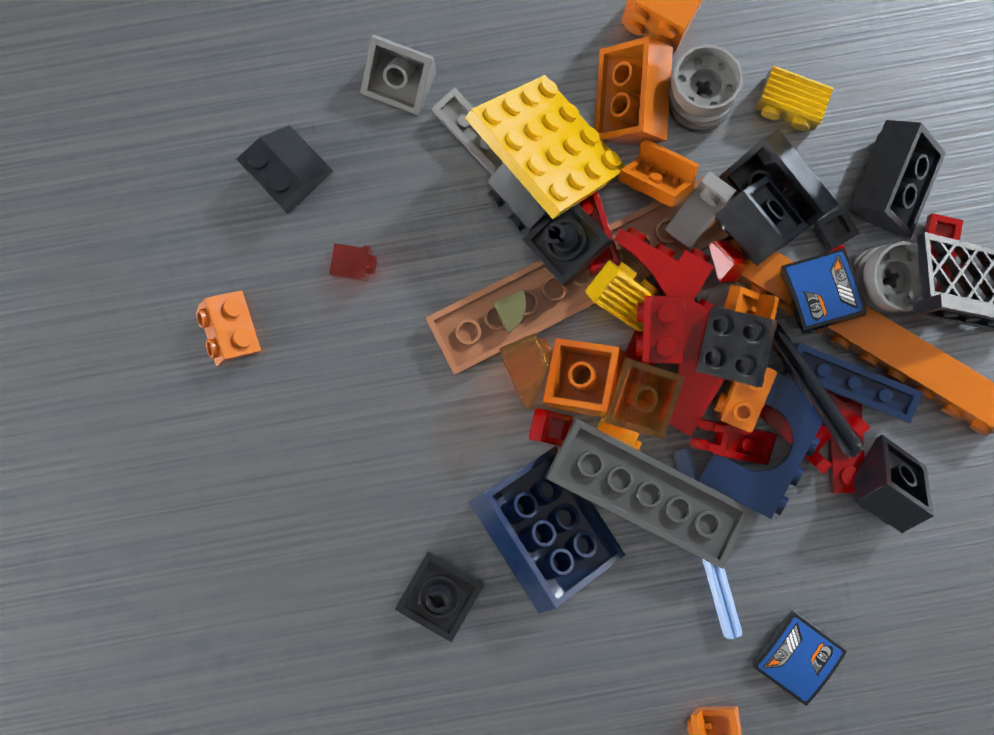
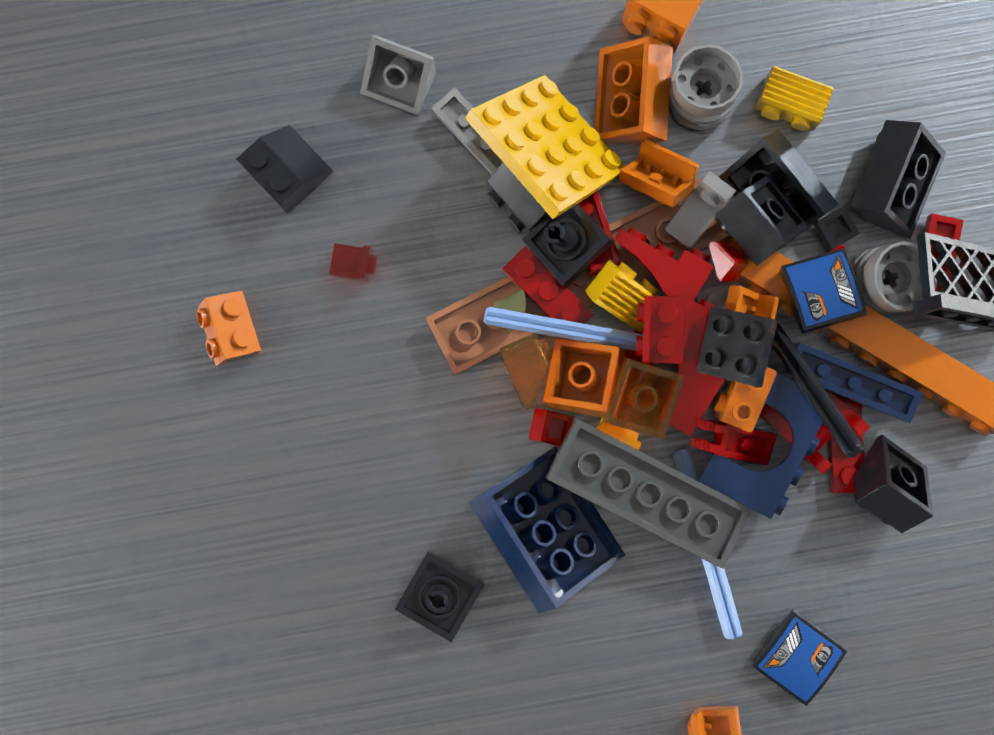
none -> light blue axle [484,307,643,351]
none -> red plate [502,246,594,324]

